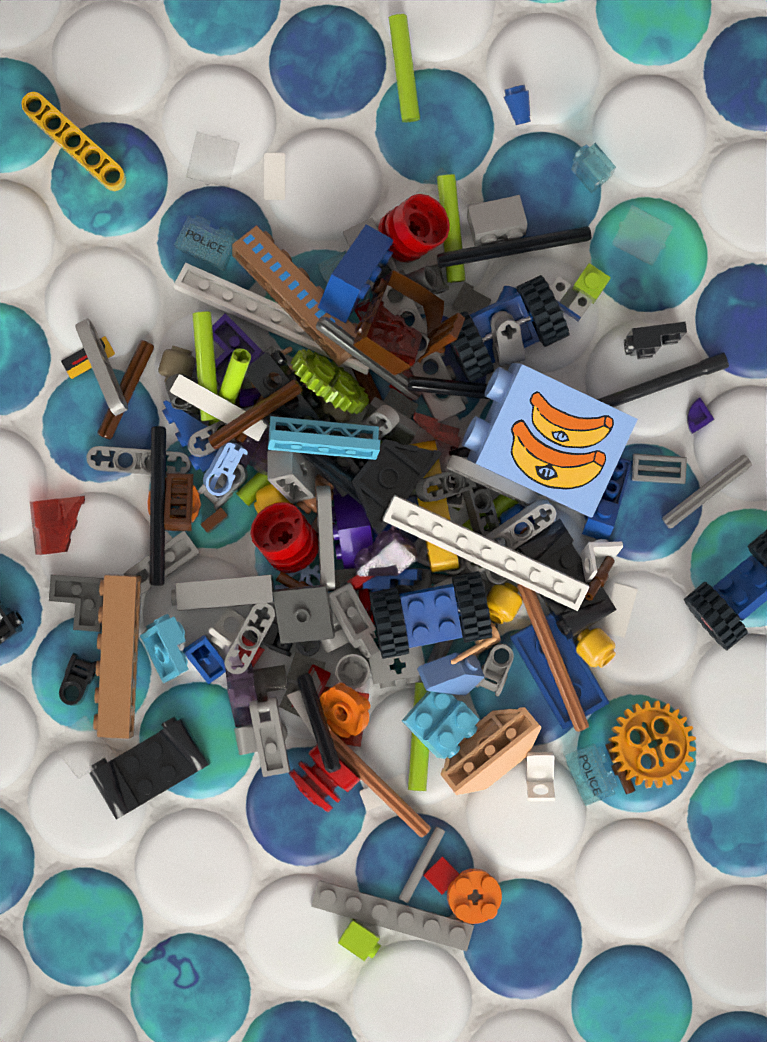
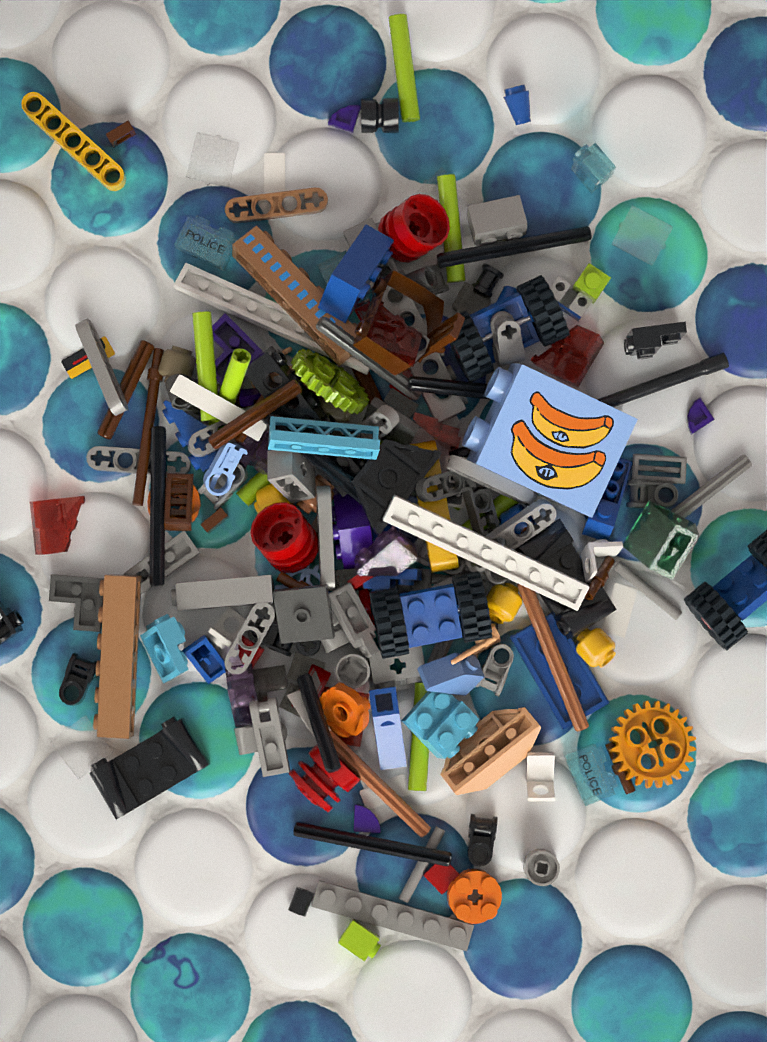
none -> reddish brown tile [106,120,136,148]
none -> reddish brown bar [132,348,164,506]
none -> medium nougat beam [225,188,328,223]
none -> black hinge [288,887,314,917]
none -> black axle [293,822,452,866]
none -> dark purple tile [328,105,361,133]
none -> dark purple tile [354,804,381,833]
none -> black wheel [361,98,399,133]
none -> slope [369,687,407,770]
none -> black piece [467,814,498,867]
none -> black bush [471,263,504,298]
none -> light grey wheel [523,849,560,886]
none -> clear red slope [531,325,604,387]
none -> light grey bar [614,561,682,620]
none -> clear green slope [623,501,699,580]
none -> dark grey piece [626,480,678,508]

